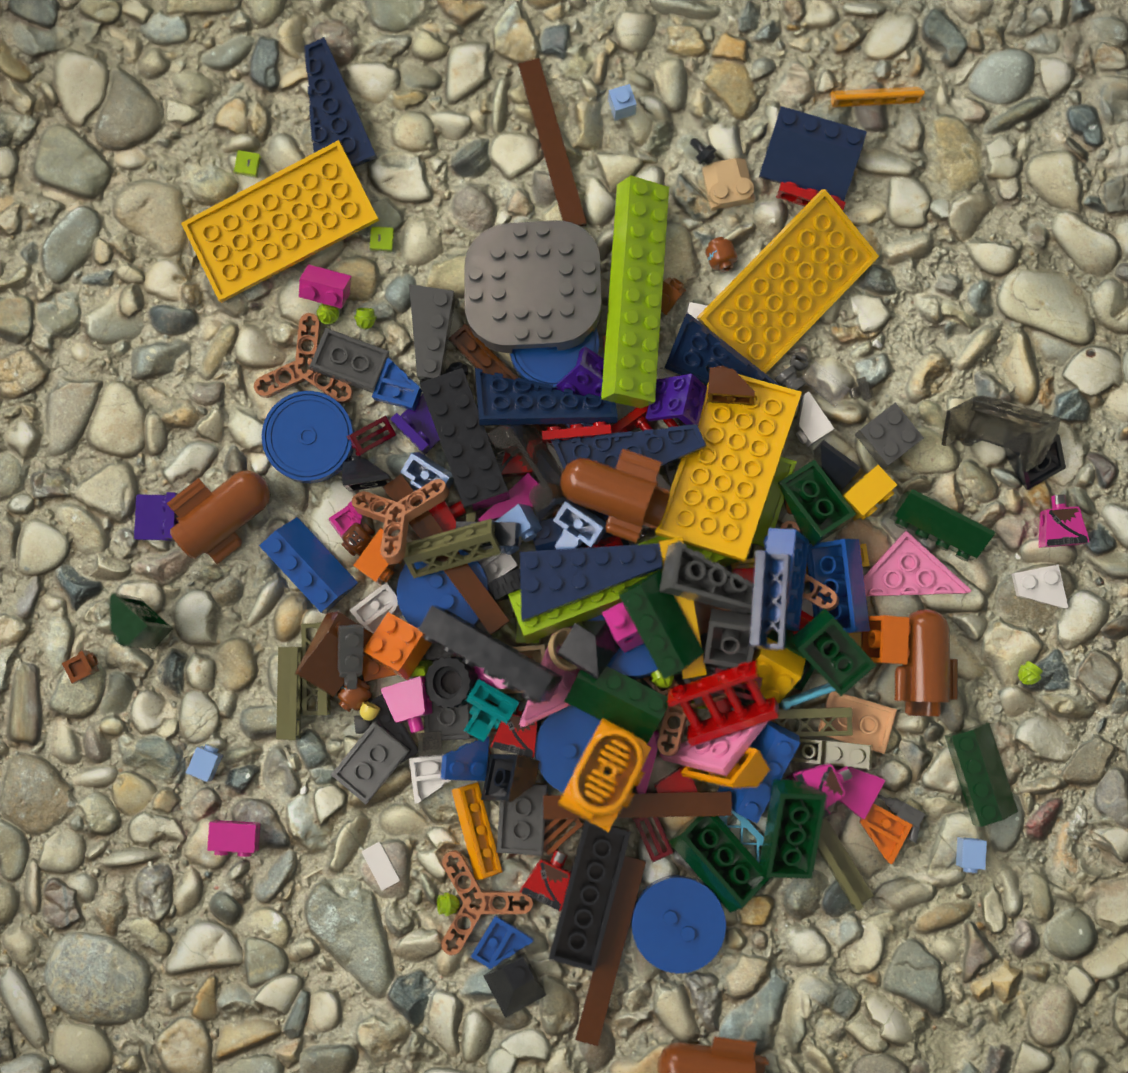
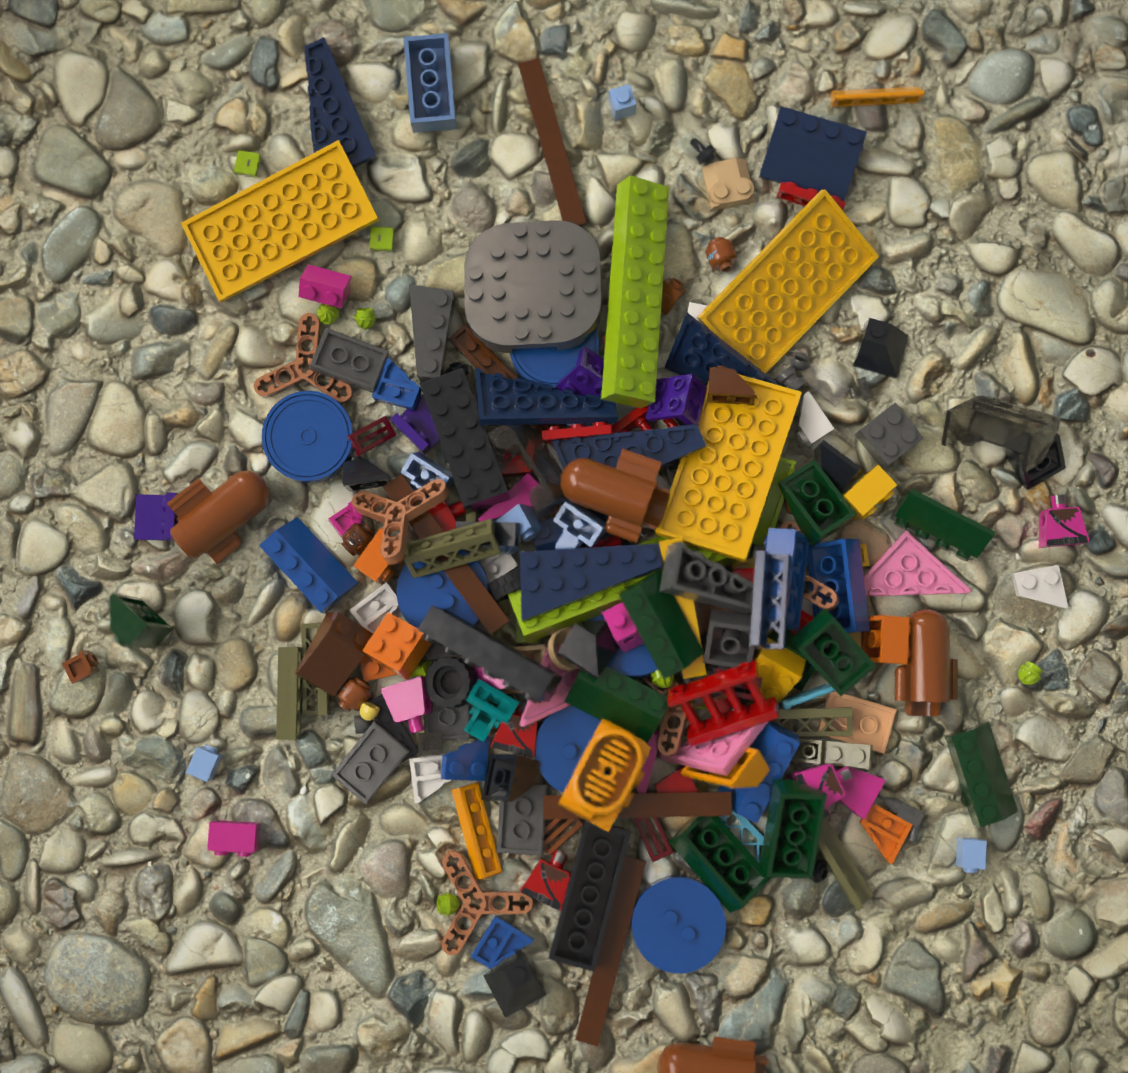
dark grey hinge [338,624,364,690] -> none
white sticker [361,841,400,890] -> none
none -> medium blue brick [404,33,457,133]
none -> black plate [810,859,828,883]
none -> black slope [853,318,908,379]

